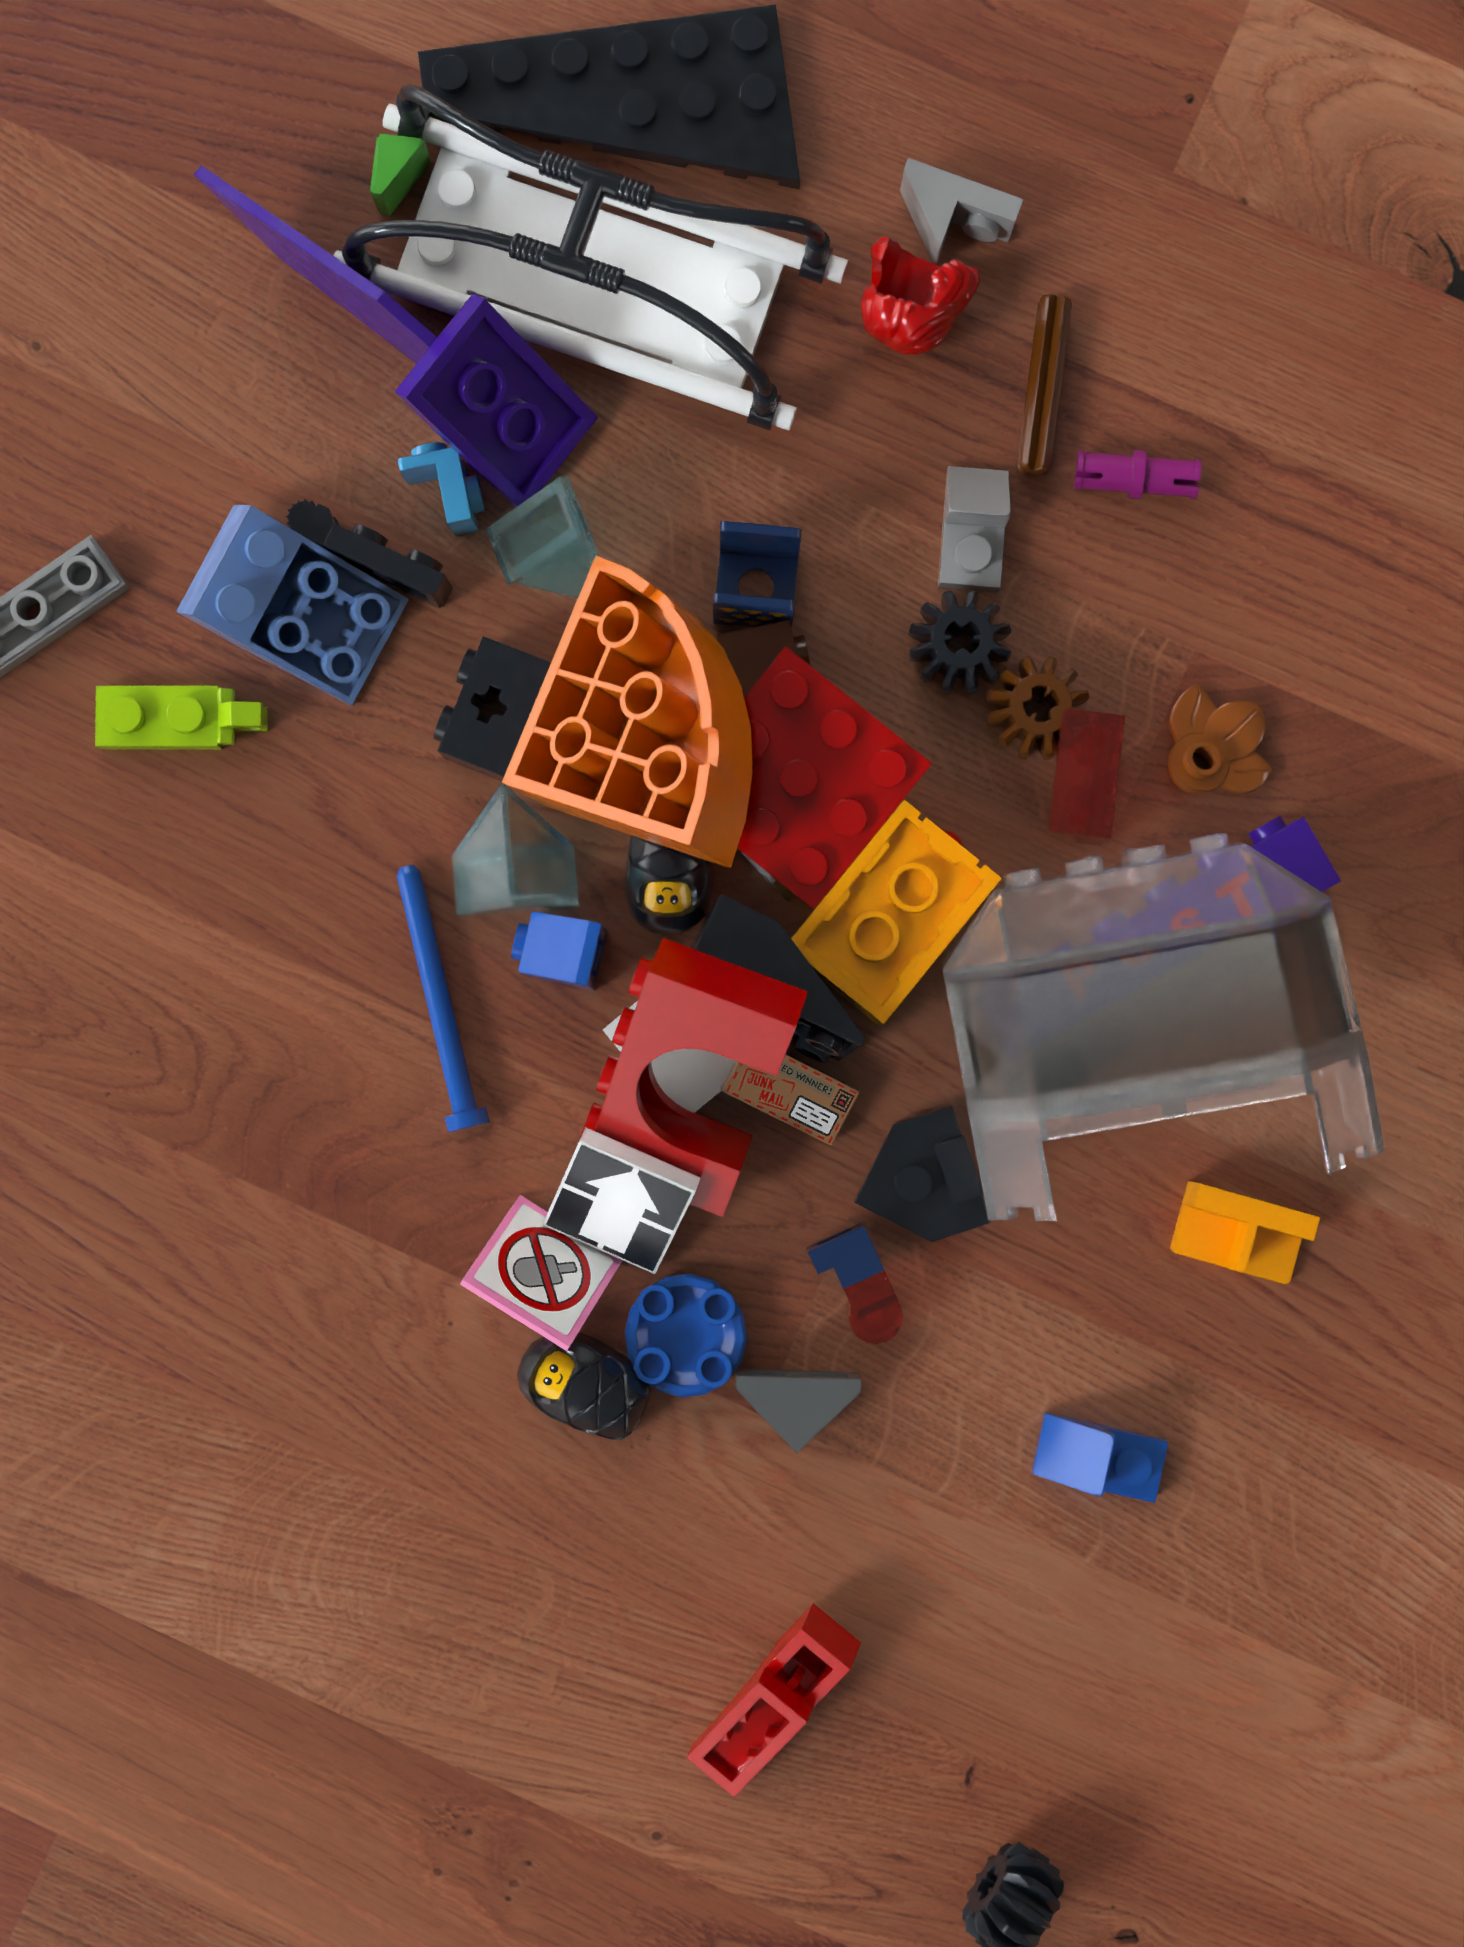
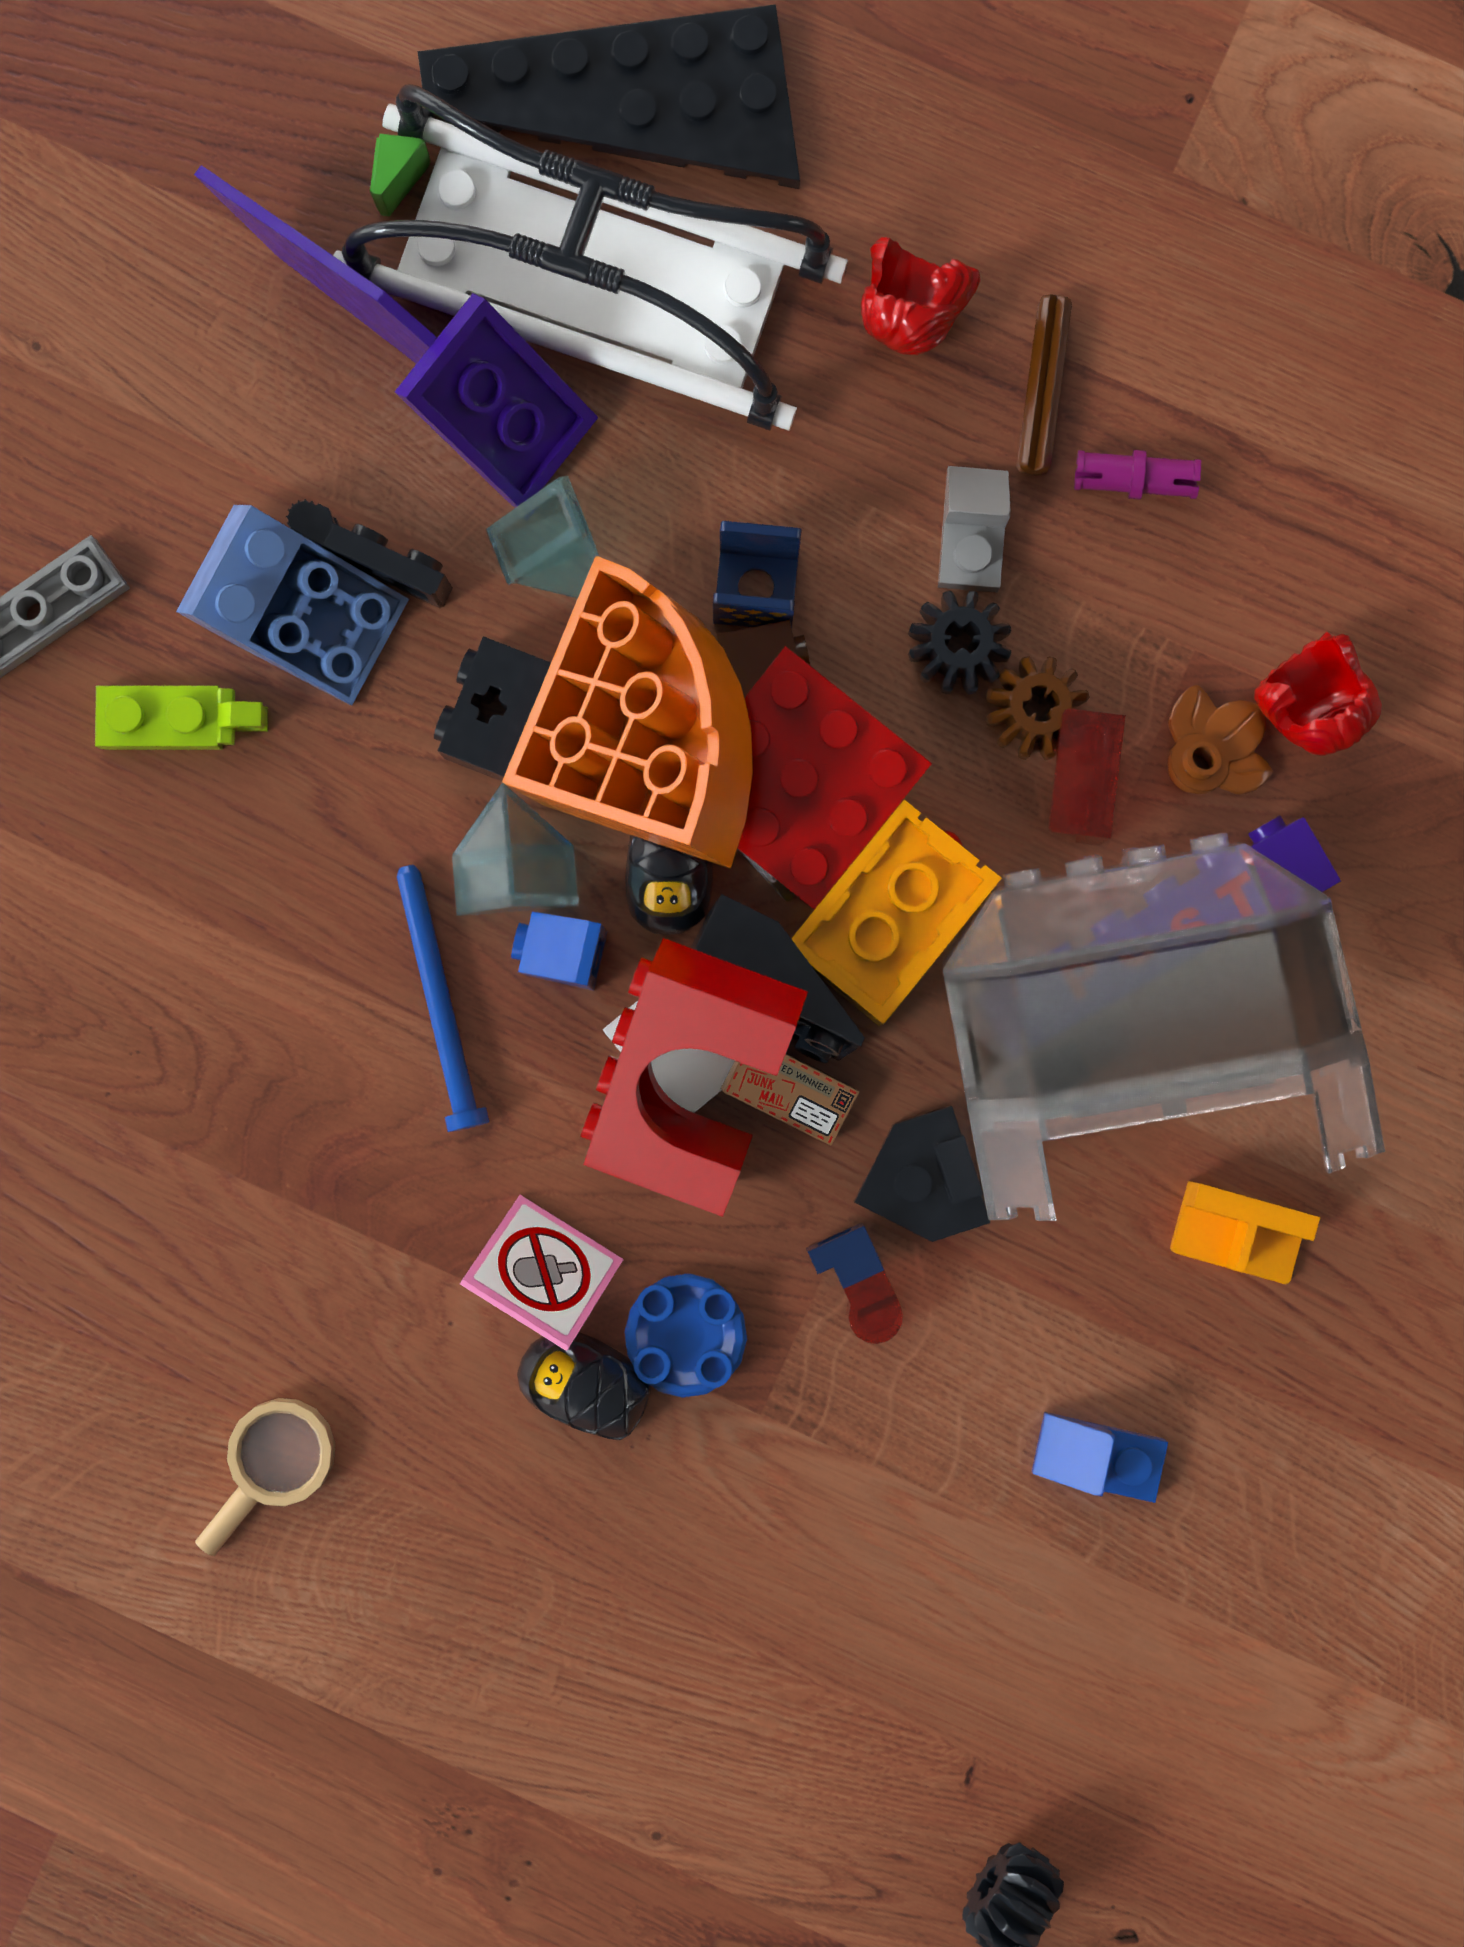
dark azure bracket [398,442,485,537] -> none
tile [543,1127,700,1274] -> none
red slope [686,1603,861,1797] -> none
dark grey slope [736,1369,861,1453] -> none
light grey slope [900,158,1023,264] -> none
none -> piece [195,1398,335,1556]
none -> red hair [1254,632,1382,756]

